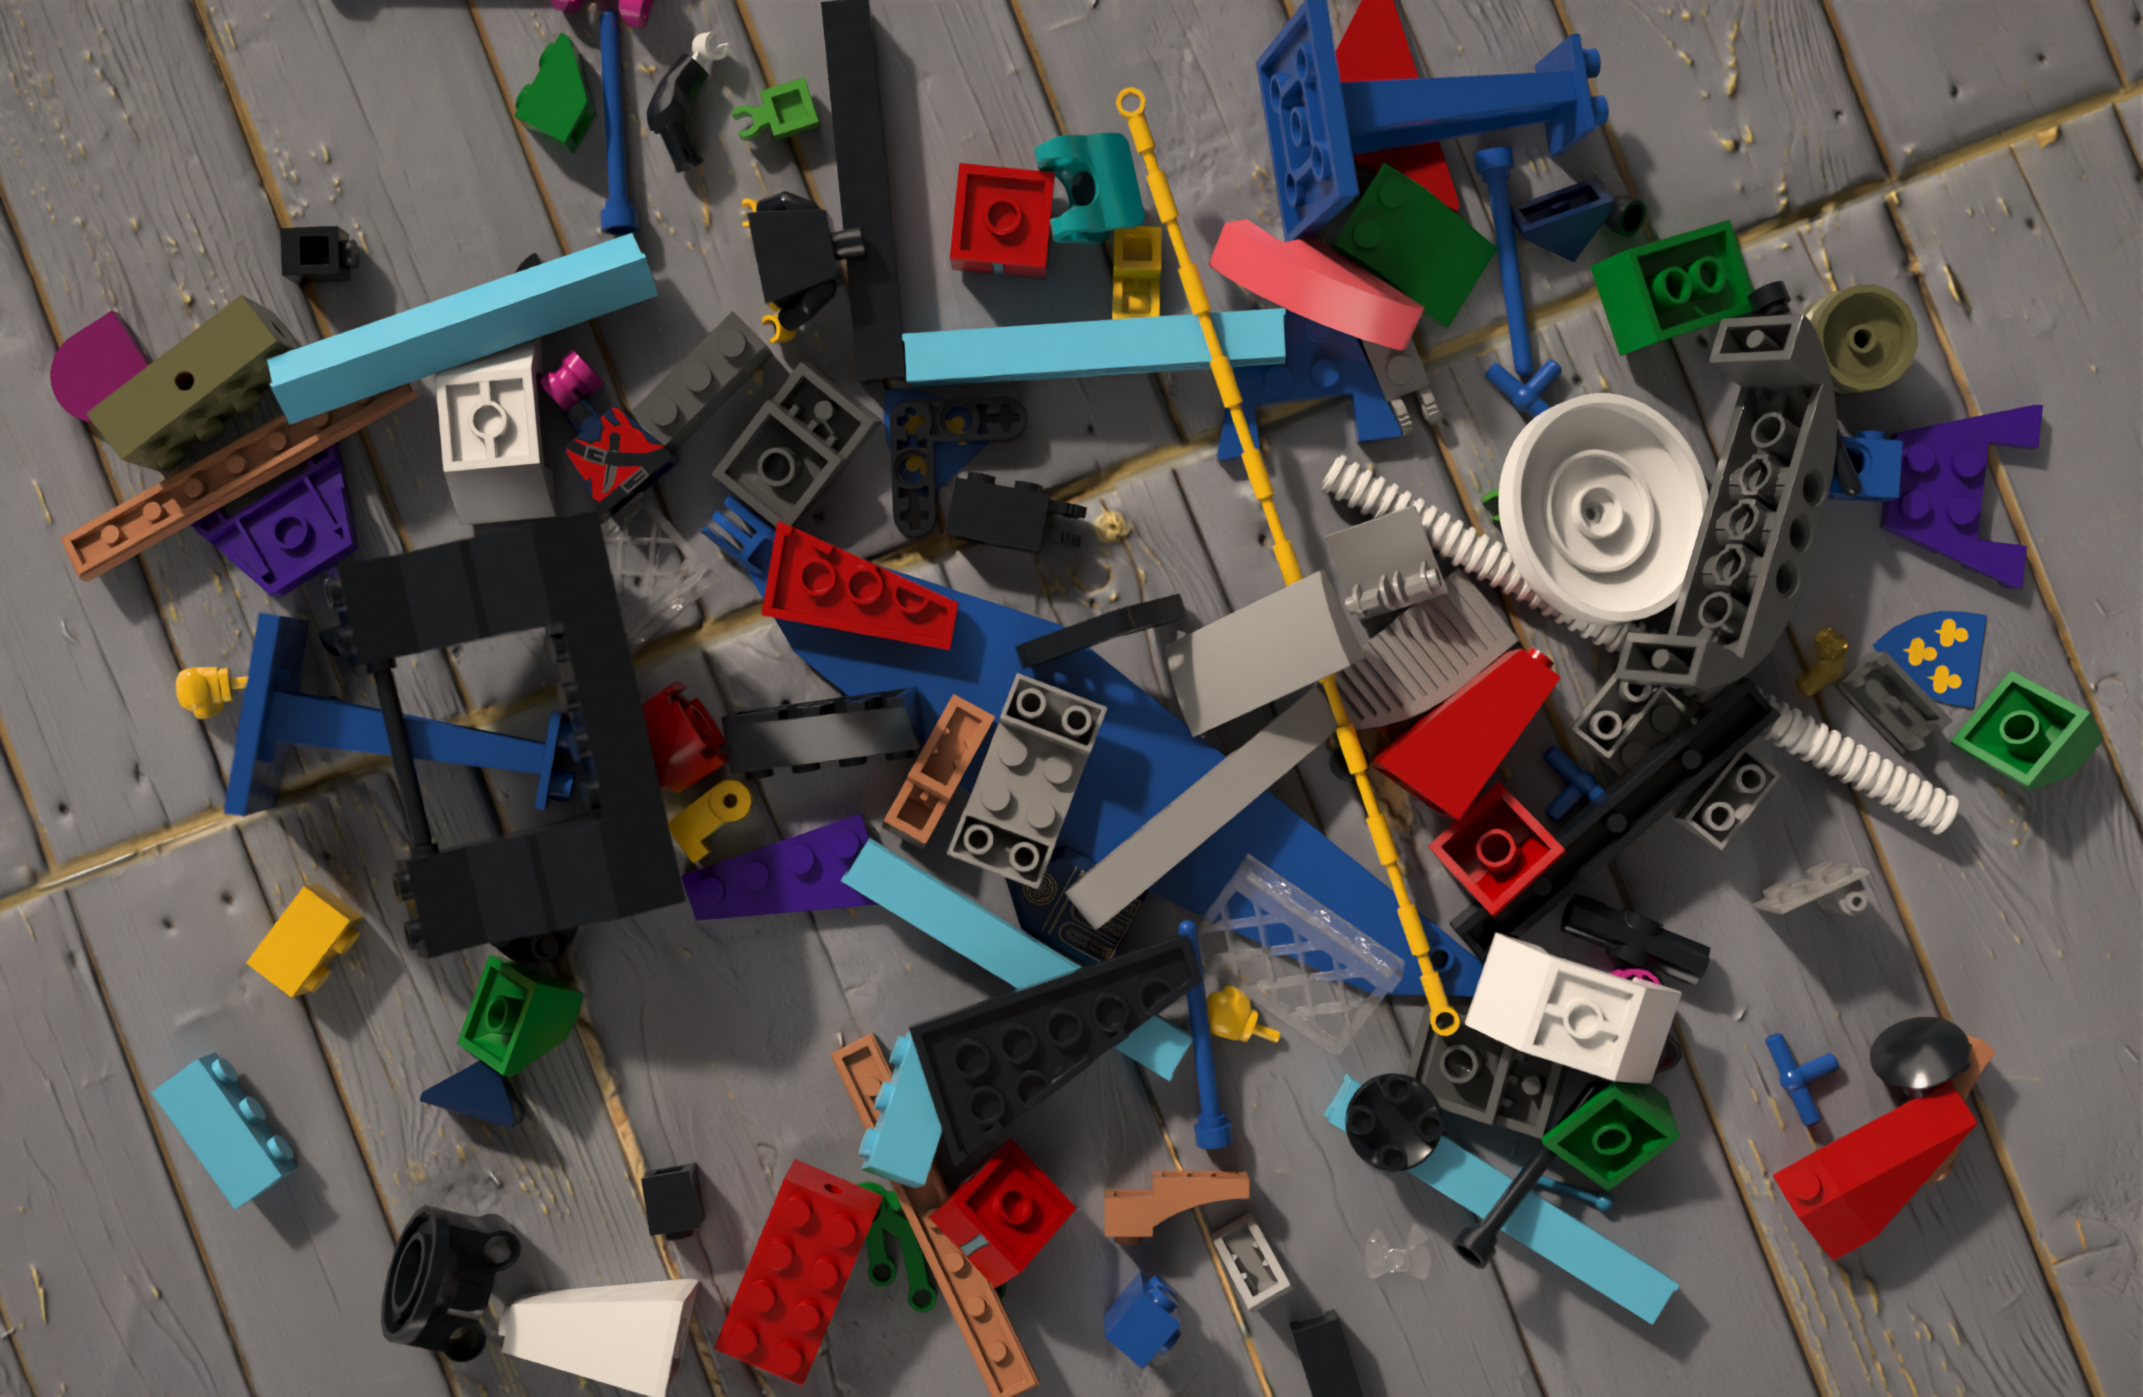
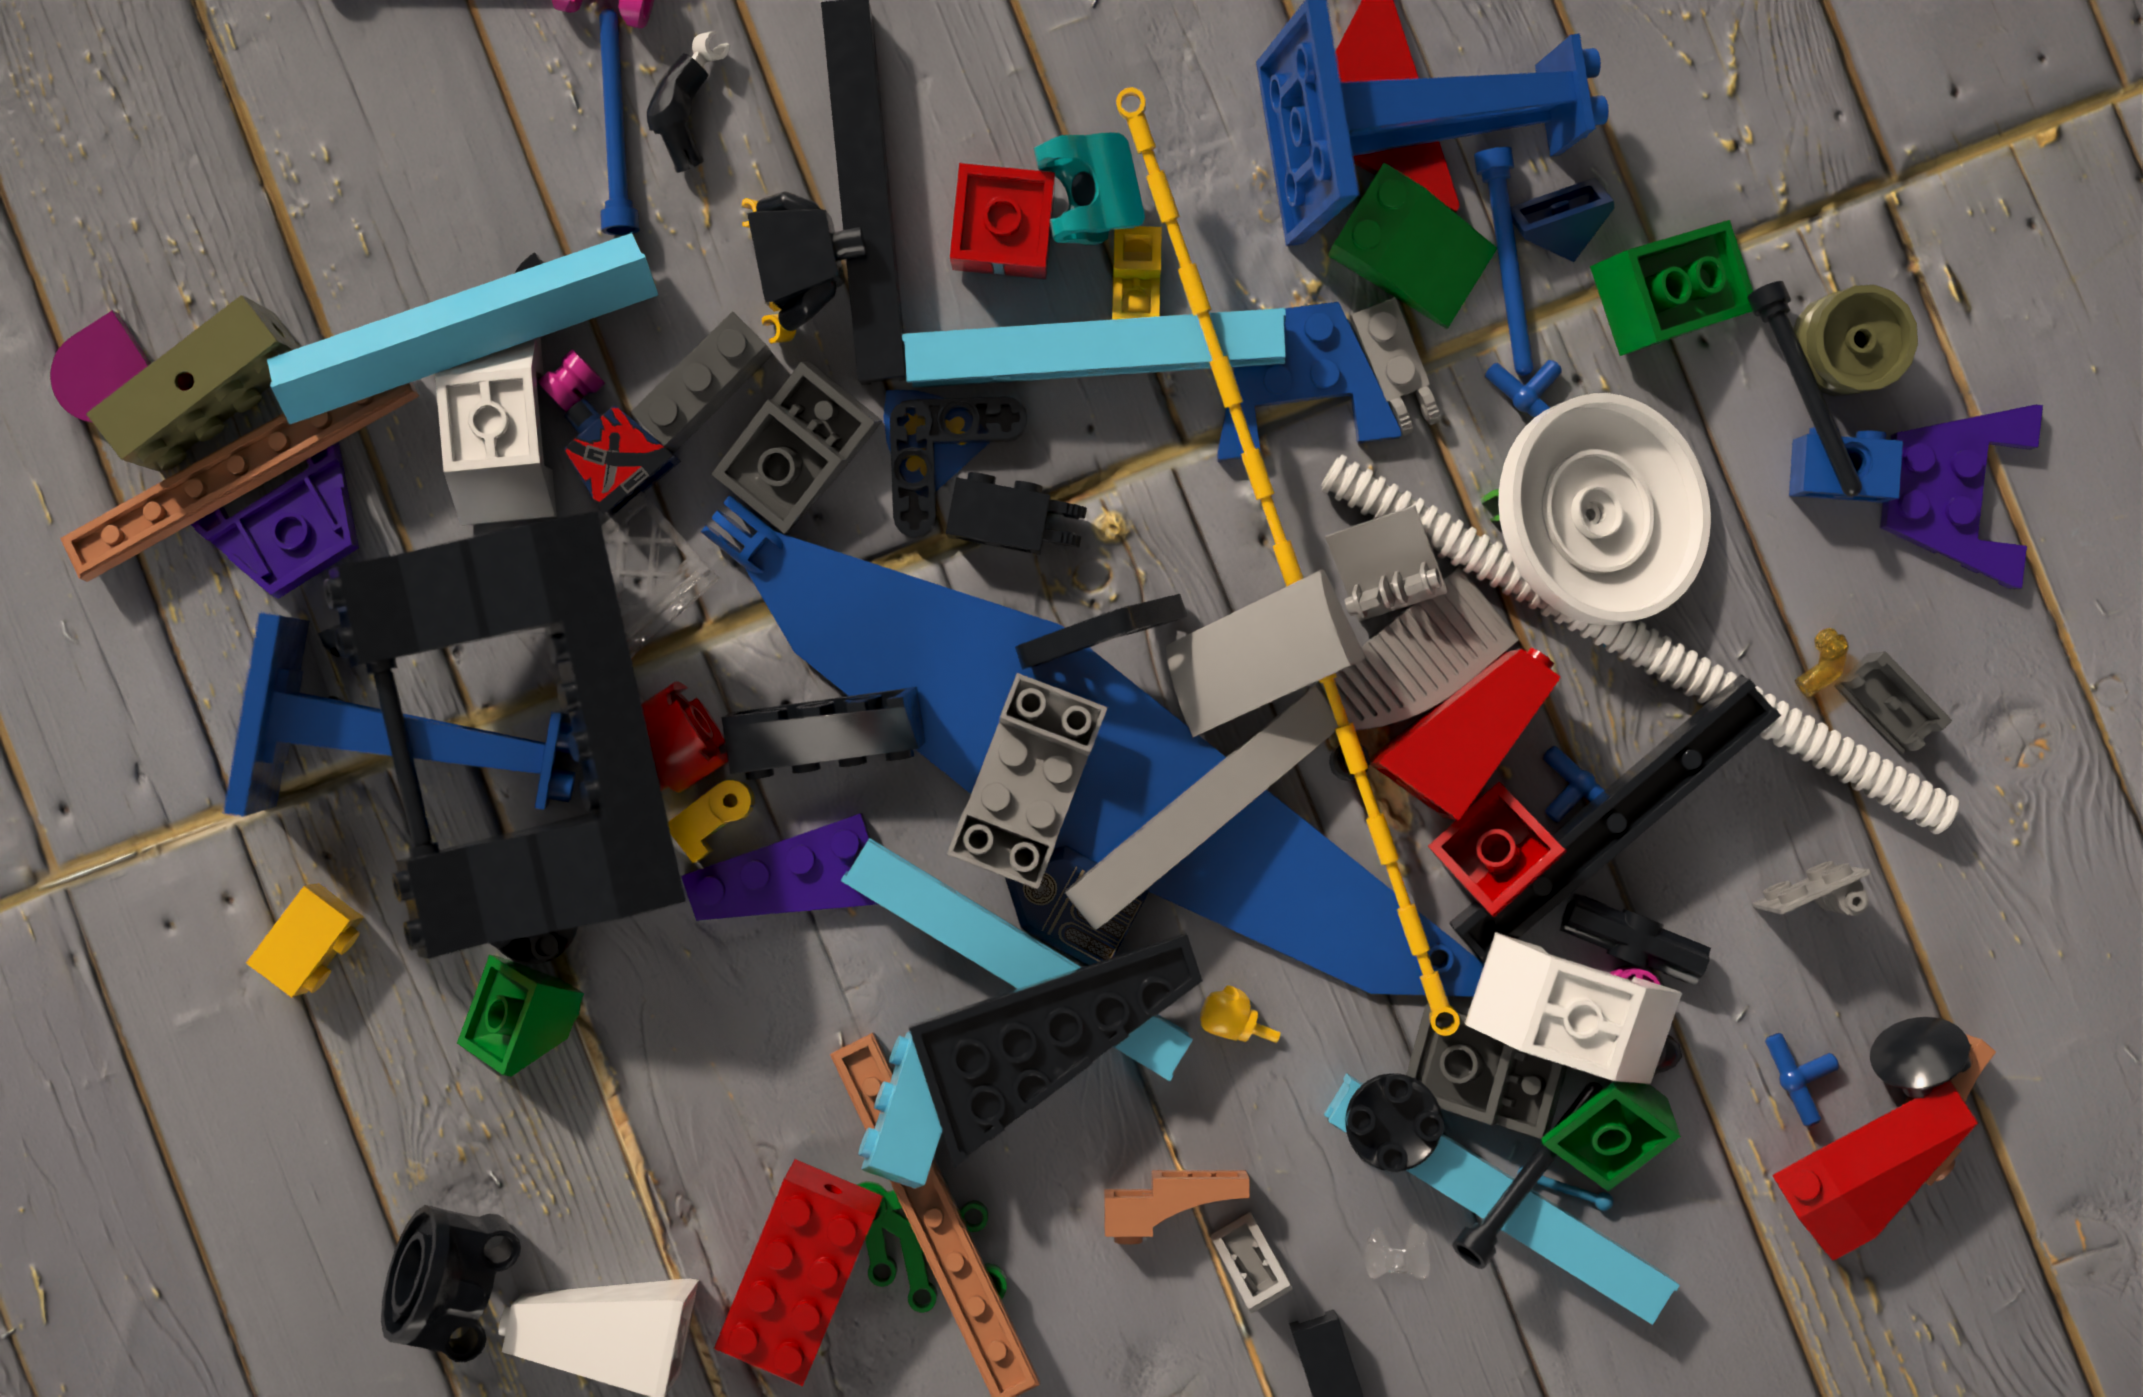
medium azure brick [151,1052,298,1210] -> none
yellow piece [175,667,247,719] -> none
black brick [280,226,360,285] -> none
dark blue slope [420,1060,526,1128] -> none
green slope [514,33,597,155] -> none
black brick [641,1163,705,1241] -> none
bright green plate [731,77,821,141] -> none
red wing [761,521,959,650] -> none
nougat slope [882,694,995,850] -> none
red container [929,1138,1077,1288] -> none
blue brick [1104,1271,1181,1369] -> none
blue piece [1178,920,1234,1149] -> none
clear fence [1197,854,1405,1057] -> none
coral slope [1208,219,1425,351] -> none
light grey slope [1569,671,1782,850] -> none
black hinge [1604,196,1646,237] -> none
dark grey slope [1614,314,1837,689] -> none
blue sticker [1872,611,1987,708] -> none
green slope [1950,670,2104,790] -> none

